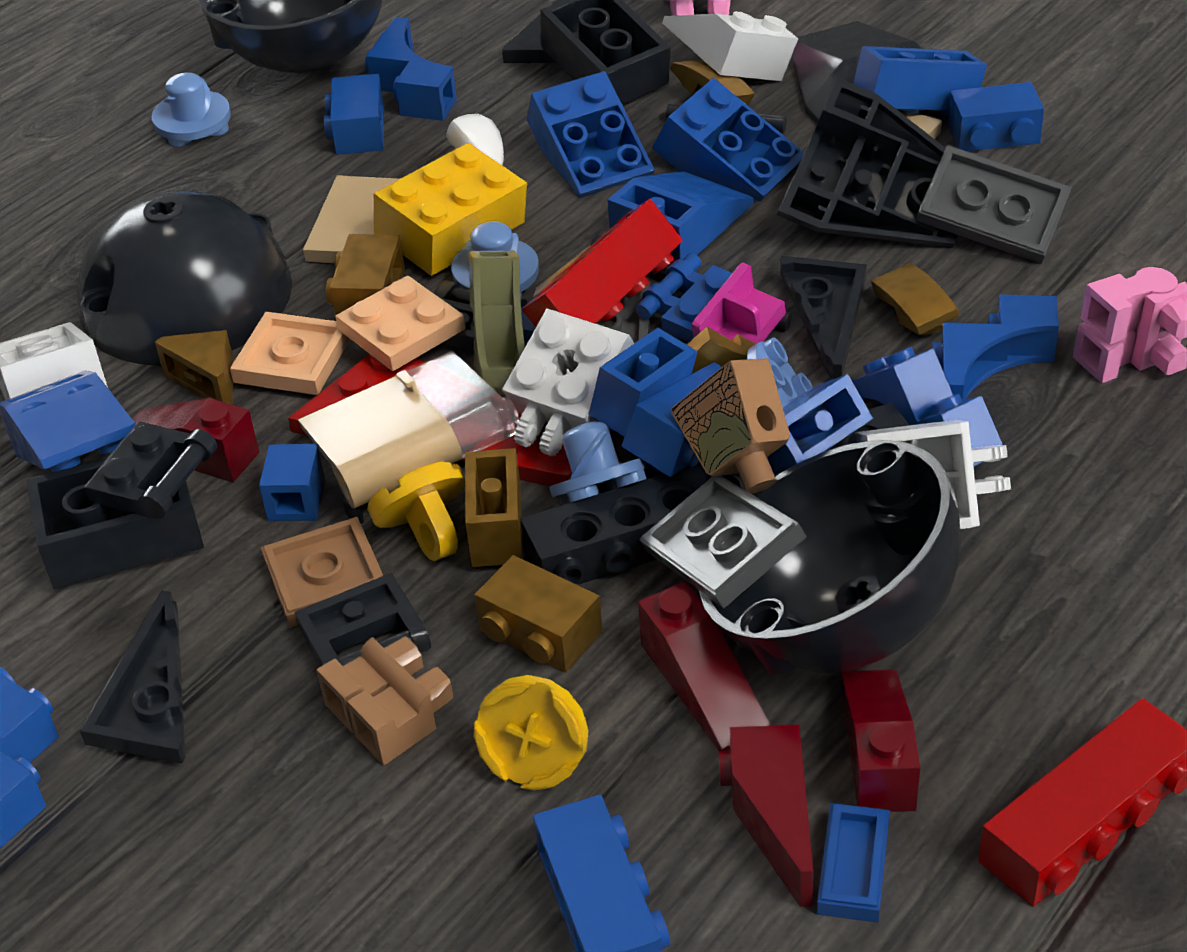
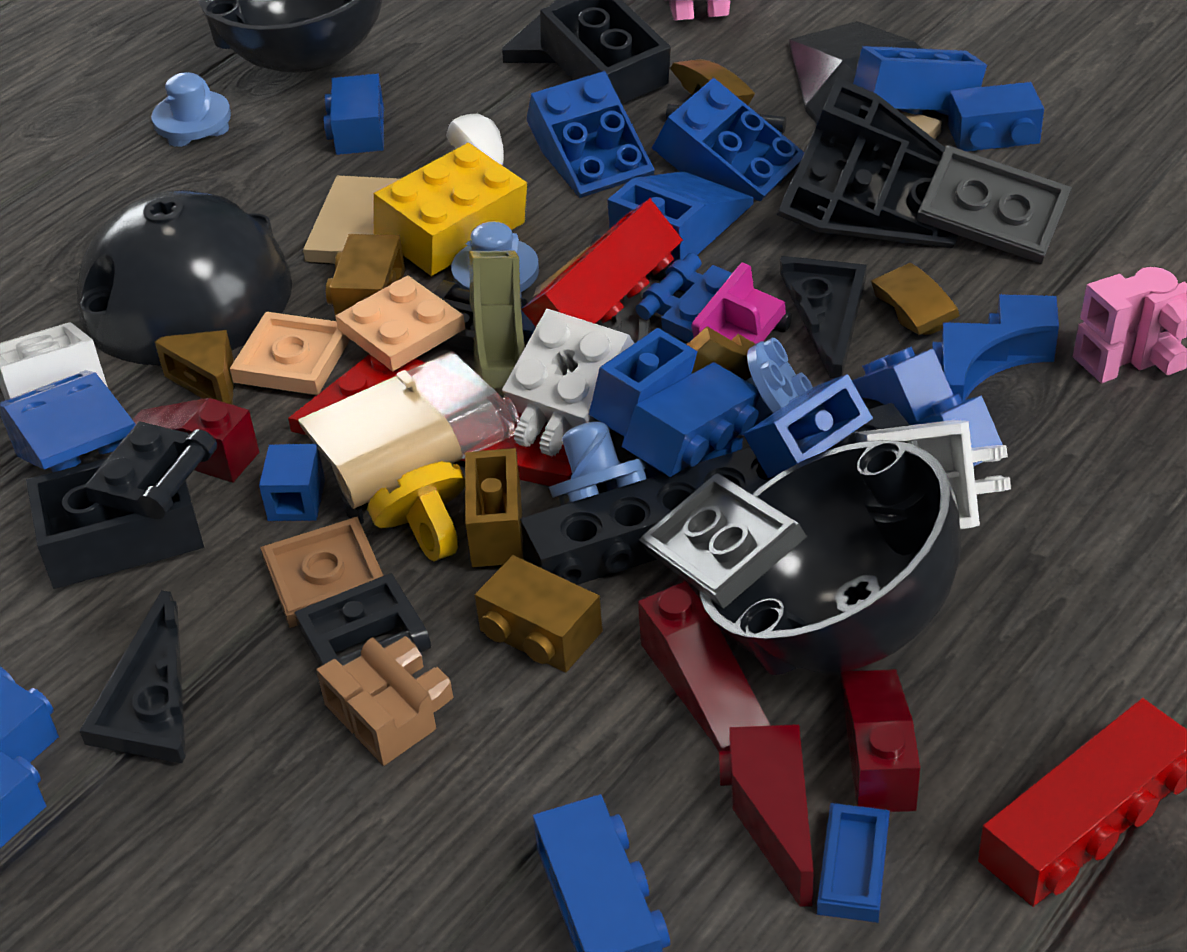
blue arch [365,17,457,121] -> none
yellow tile [473,675,589,791] -> none
white slope [662,12,798,81] -> none
medium nougat torso [670,358,790,494] -> none

